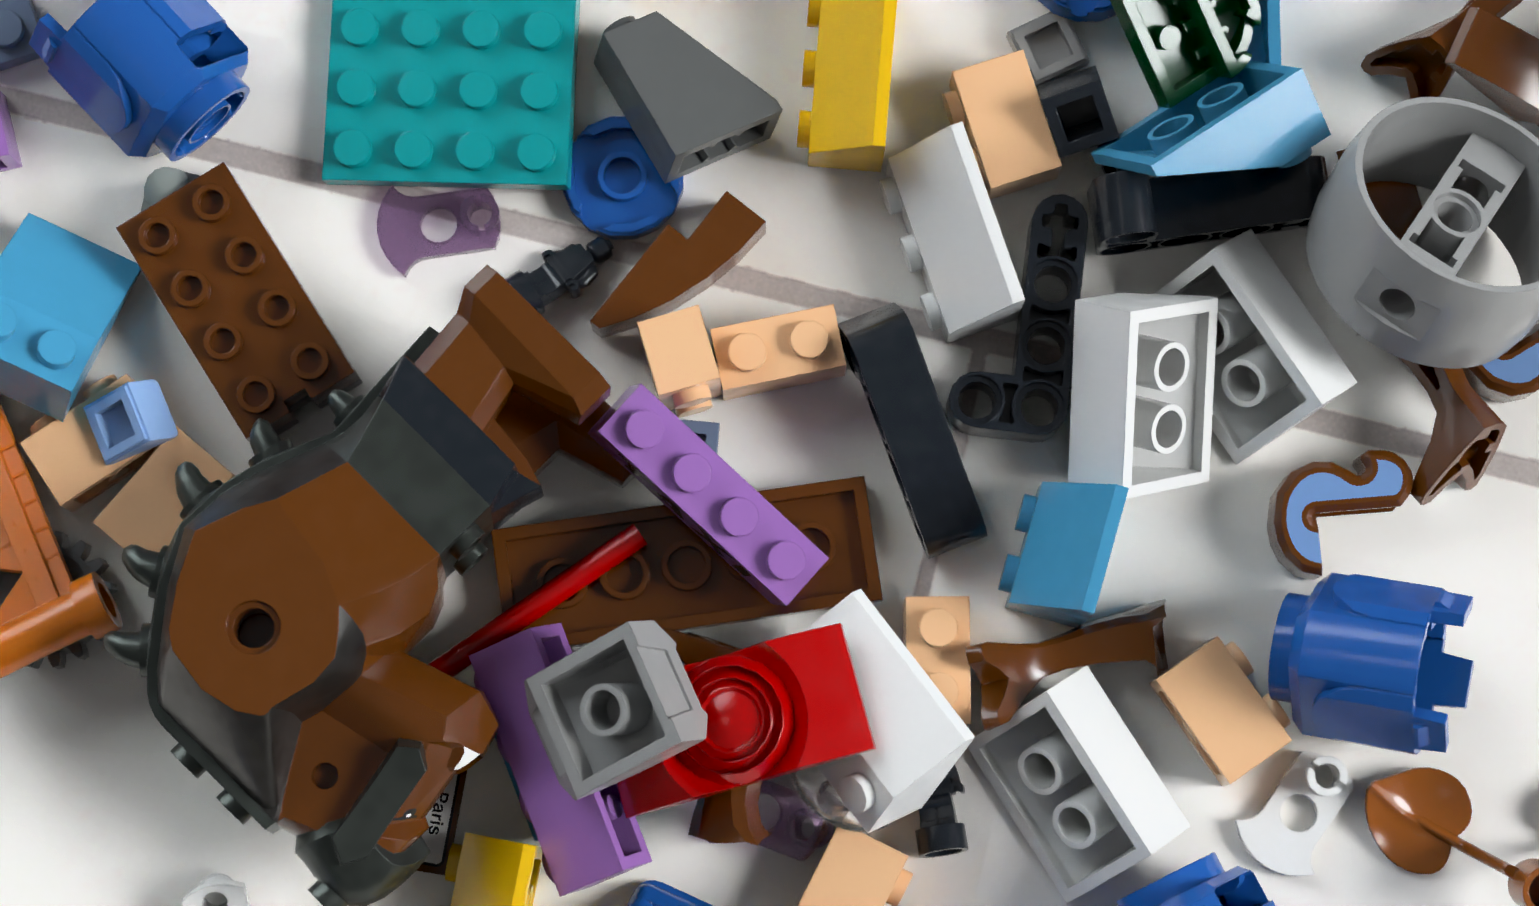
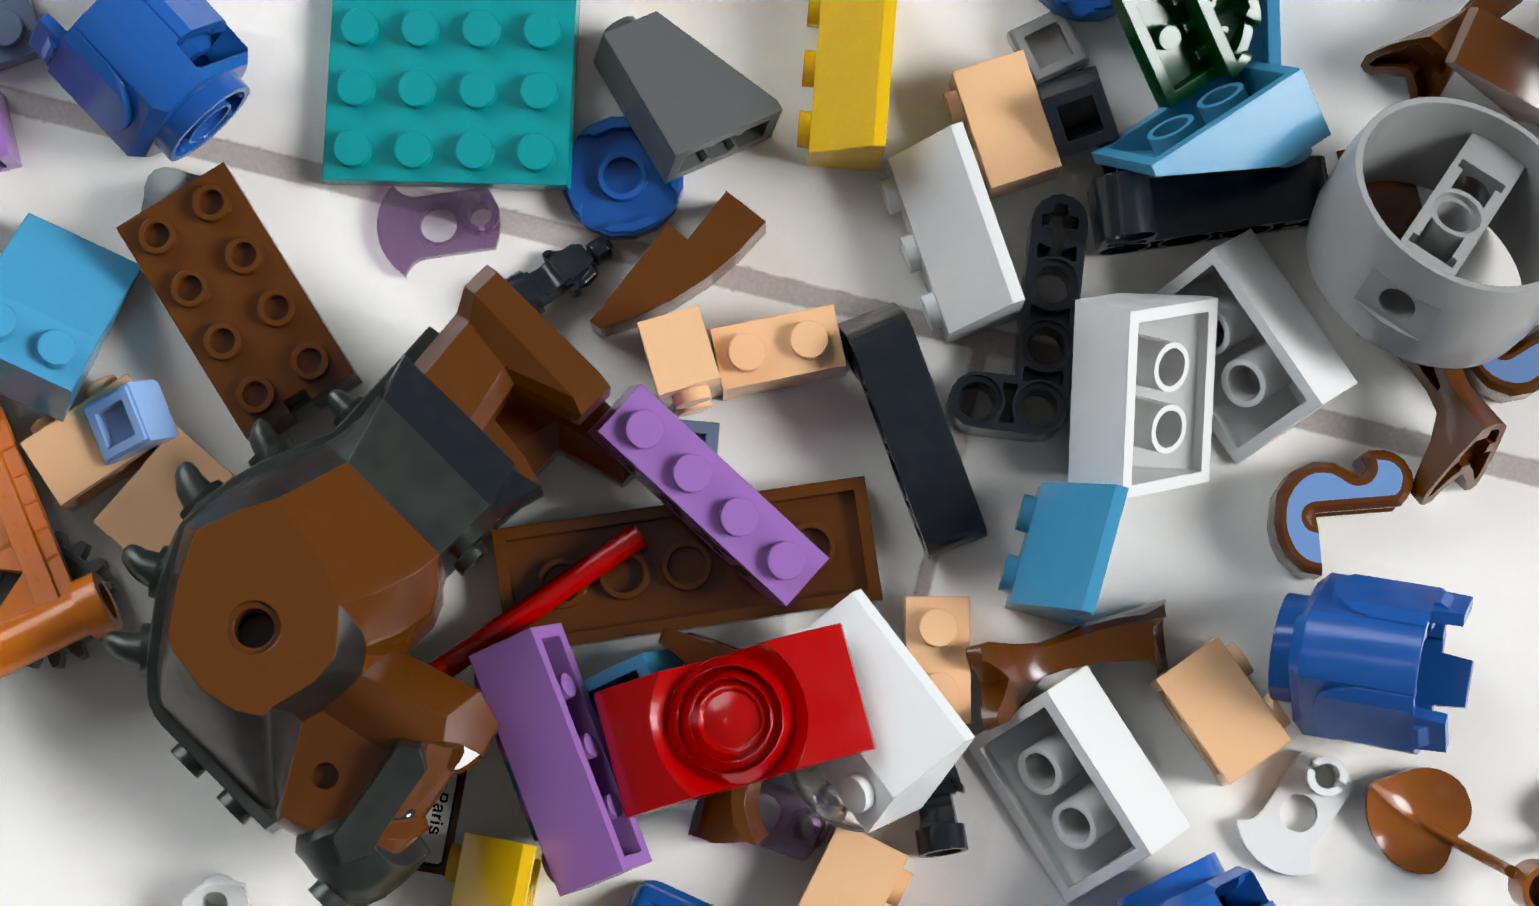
light grey slope [524,620,708,801] -> none

